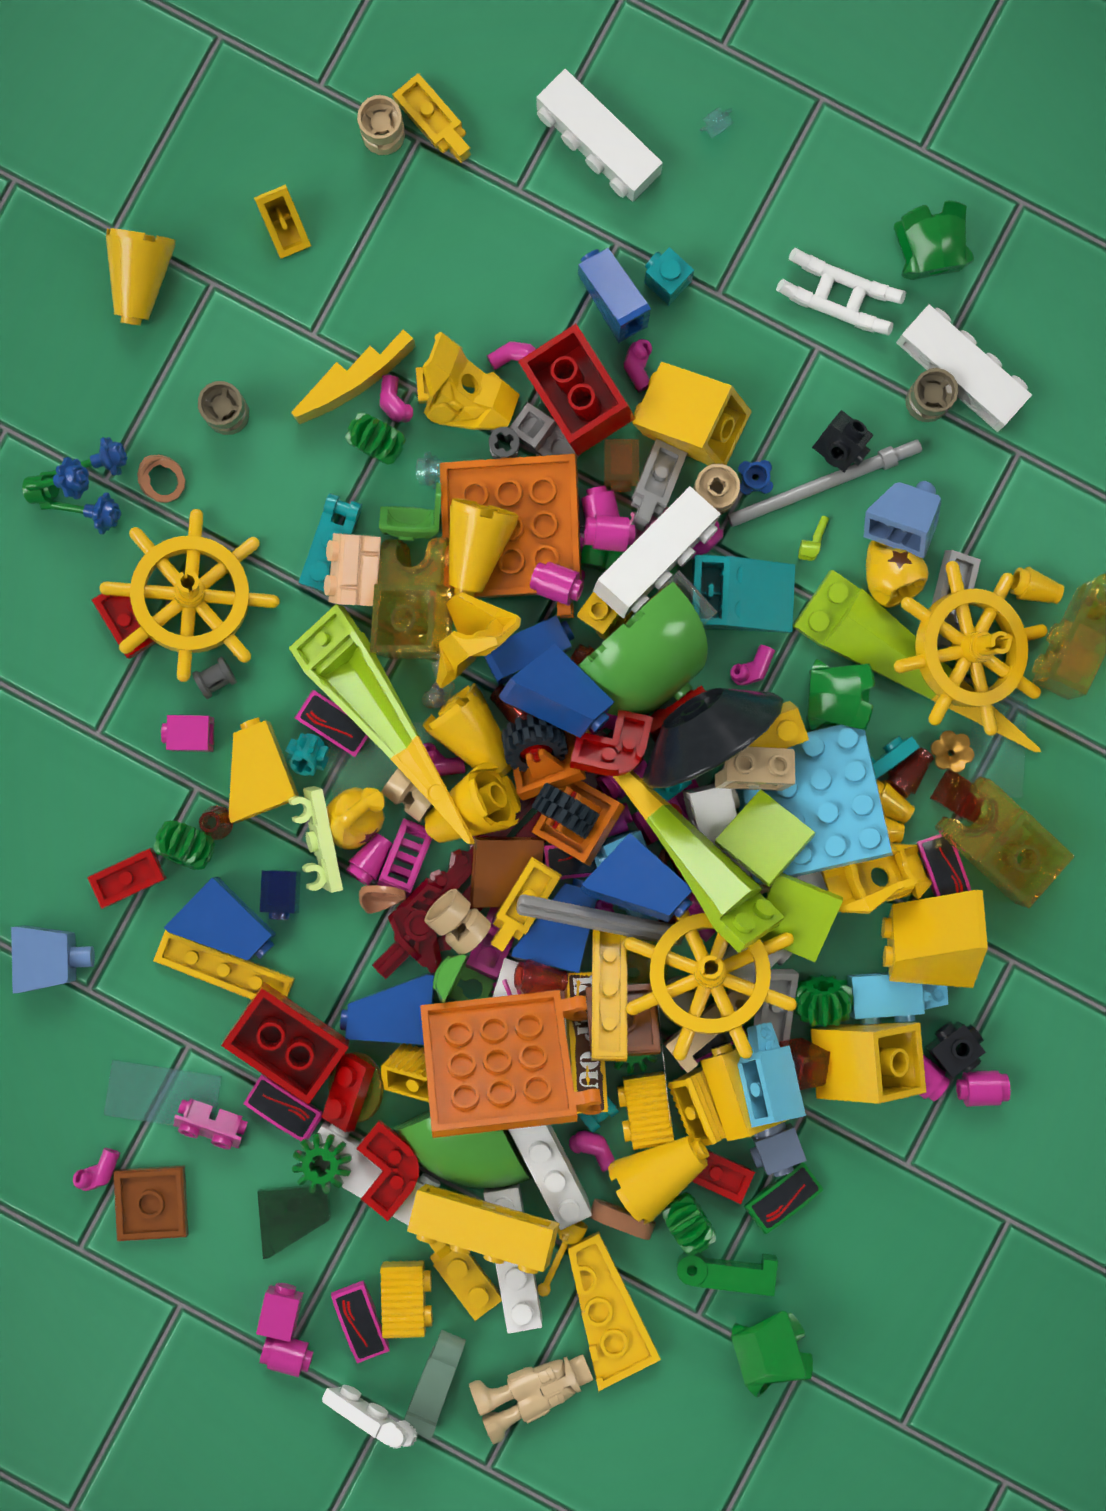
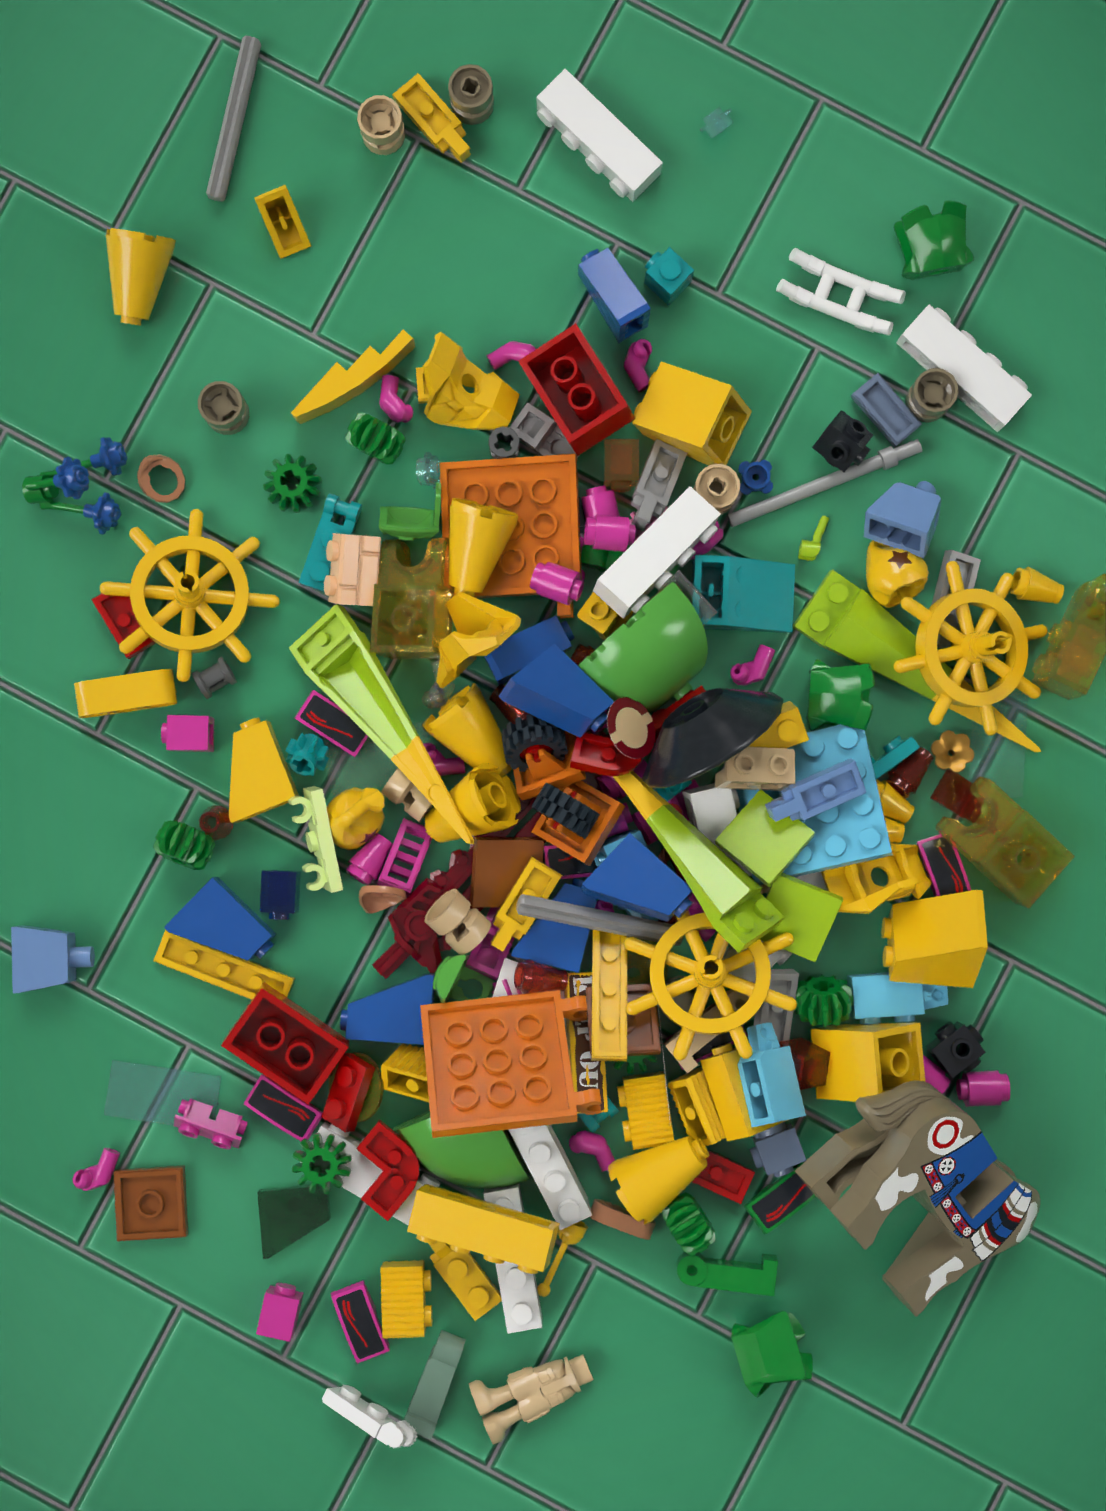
red plate [87,848,167,909] -> none
dark pink brick [259,1337,314,1378] -> none
yellow wing [568,1231,661,1391] -> none
none -> yellow beam [74,669,177,718]
none -> light grey axle [206,36,261,202]
none -> green gear [263,454,322,513]
none -> dark tan wheel [448,64,494,125]
none -> sticker [607,697,655,759]
none -> medium blue hinge [765,758,866,822]
none -> dark tan animal [795,1081,1041,1317]
none -> sand blue tile [851,373,922,448]

